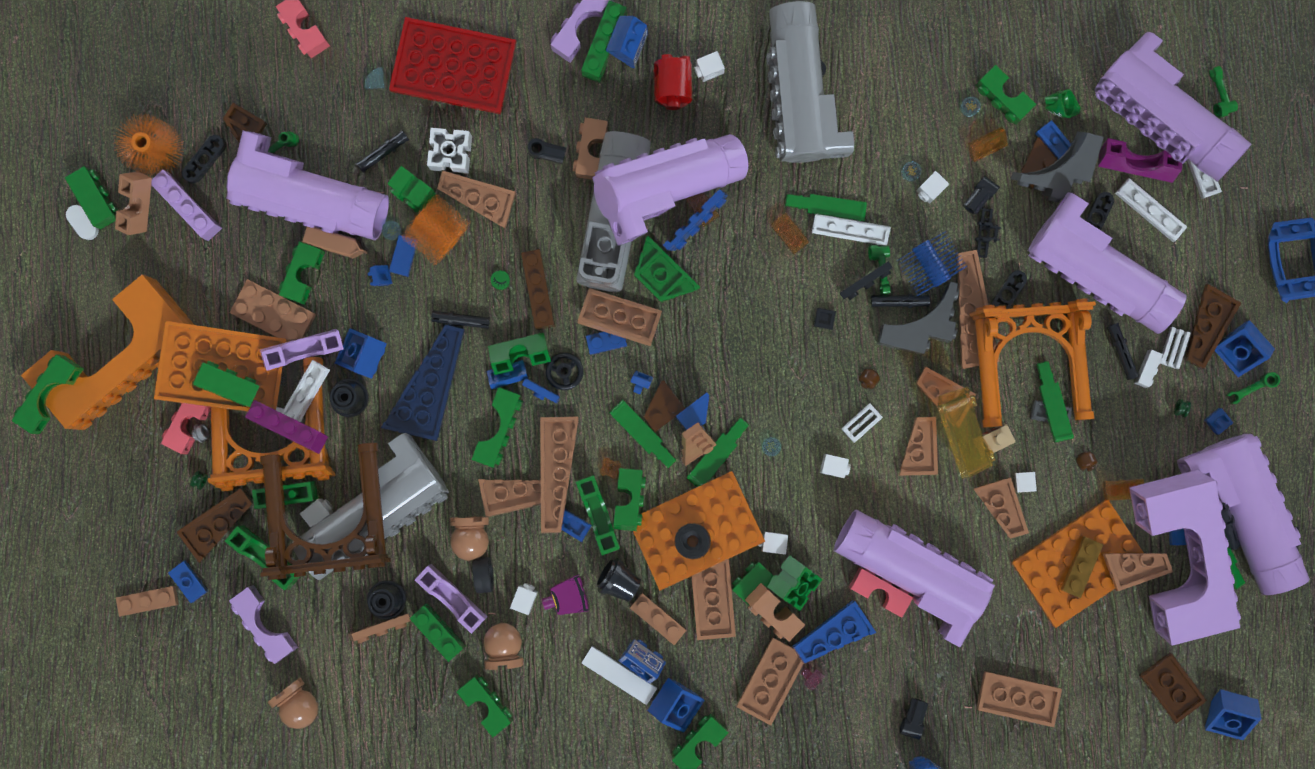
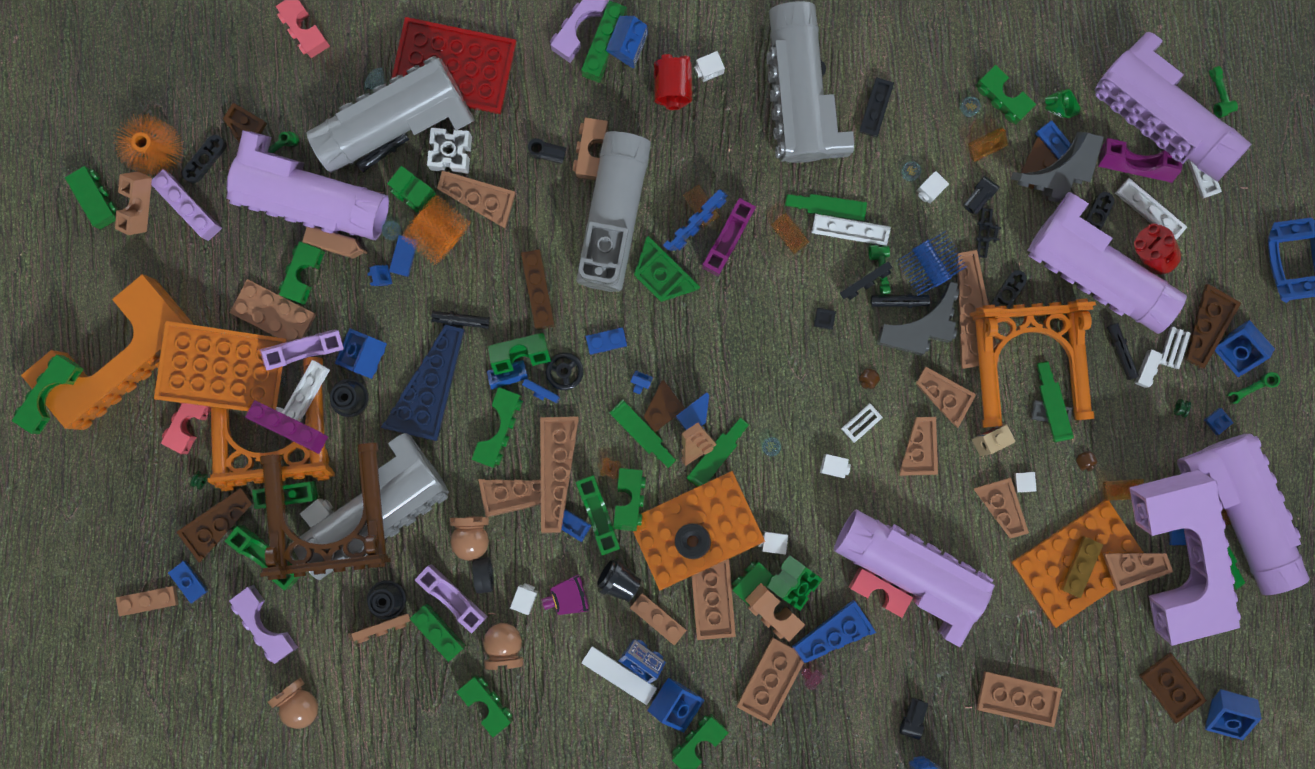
white tile [66,205,99,240] -> none
green brick [192,361,259,408] -> none
light grey plate [192,424,210,443] -> none
green tile [491,270,510,290] -> none
nougat plate [577,288,662,346] -> none
lavender piece [592,135,748,245] -> none
clear yellow windscreen [937,387,996,479] -> none
black pin [1221,502,1240,550] -> none
none -> light grey piece [307,56,475,173]
none -> magenta arch [702,198,756,277]
none -> black plate [859,77,894,138]
none -> red cylinder [1134,223,1181,275]

